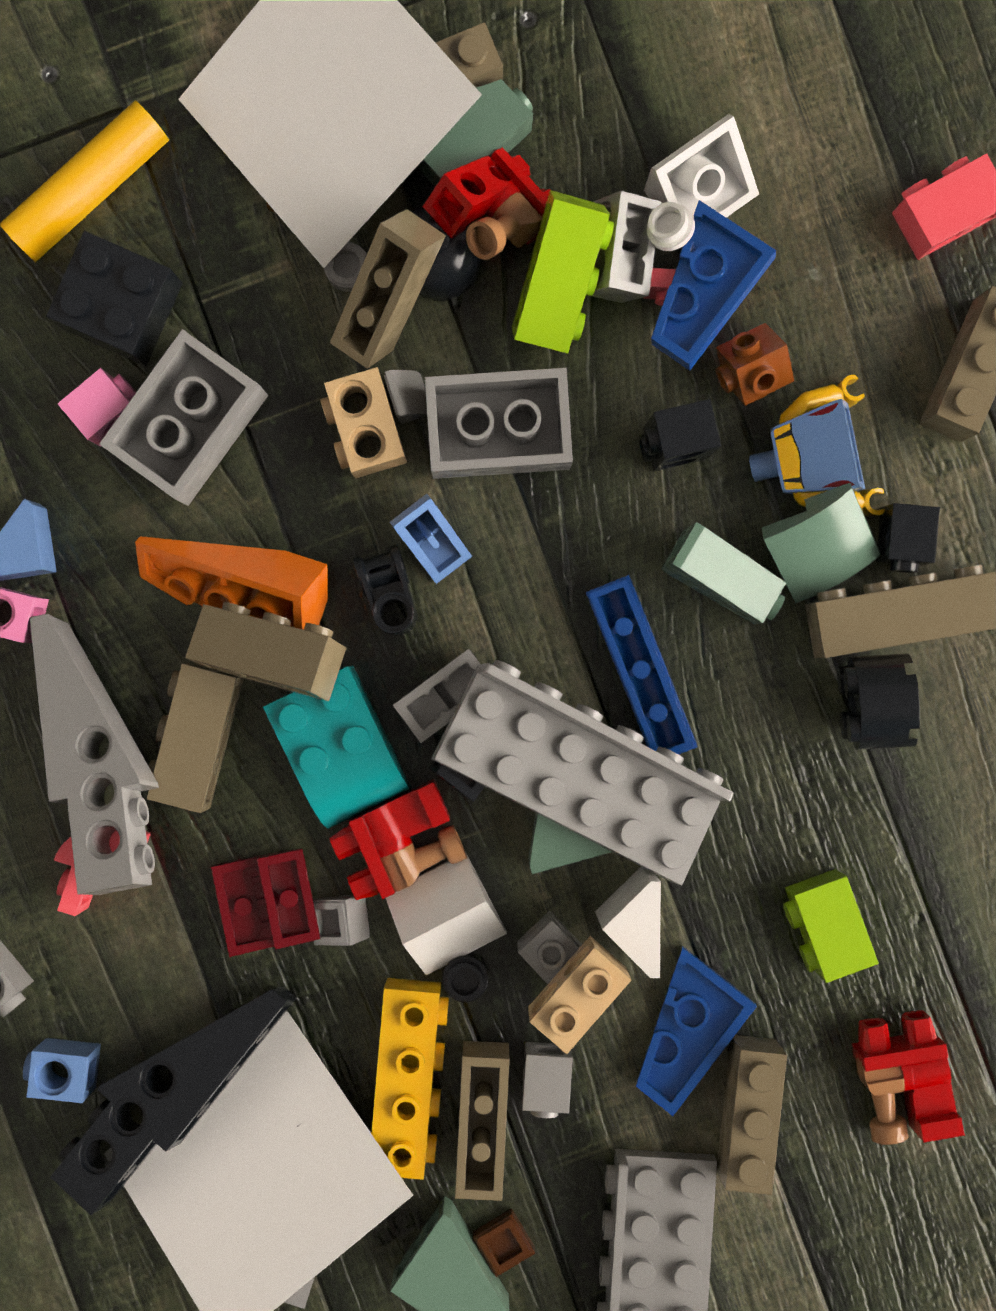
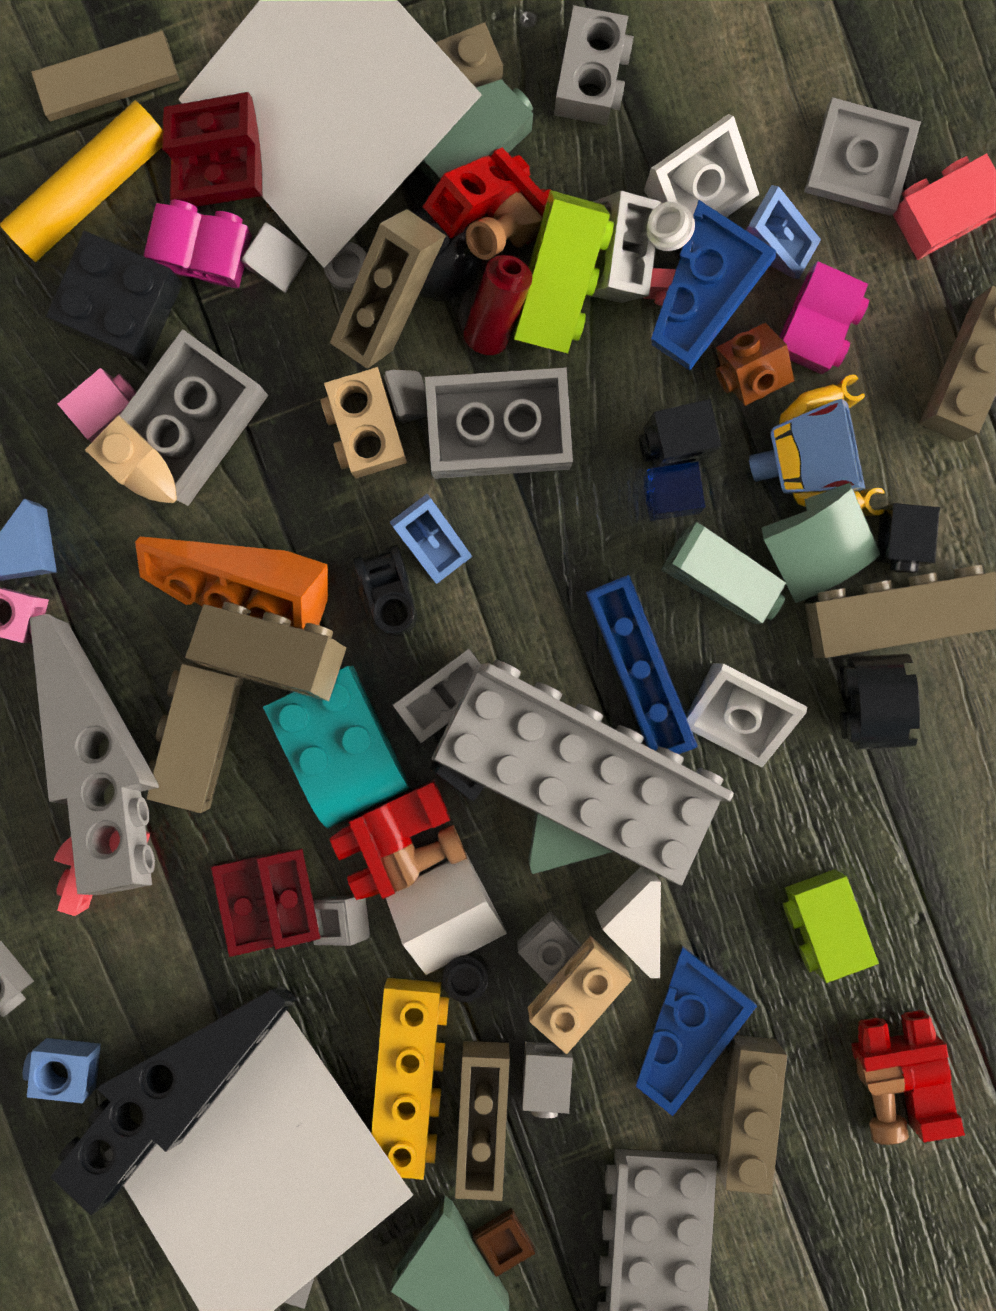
none -> dark tan tile [31,30,180,122]
none -> tan plate [85,415,177,503]
none -> dark pink brick [144,200,252,288]
none -> dark red slope [162,92,263,207]
none -> light grey slope [242,222,309,293]
none -> dark red brick [463,255,533,355]
none -> light grey brick [554,5,634,126]
none -> clear blue piece [644,462,706,521]
none -> white slope [686,663,808,767]
none -> medium blue slope [746,185,821,279]
none -> dark pink brick [779,261,870,375]
none -> light grey plate [804,97,921,216]

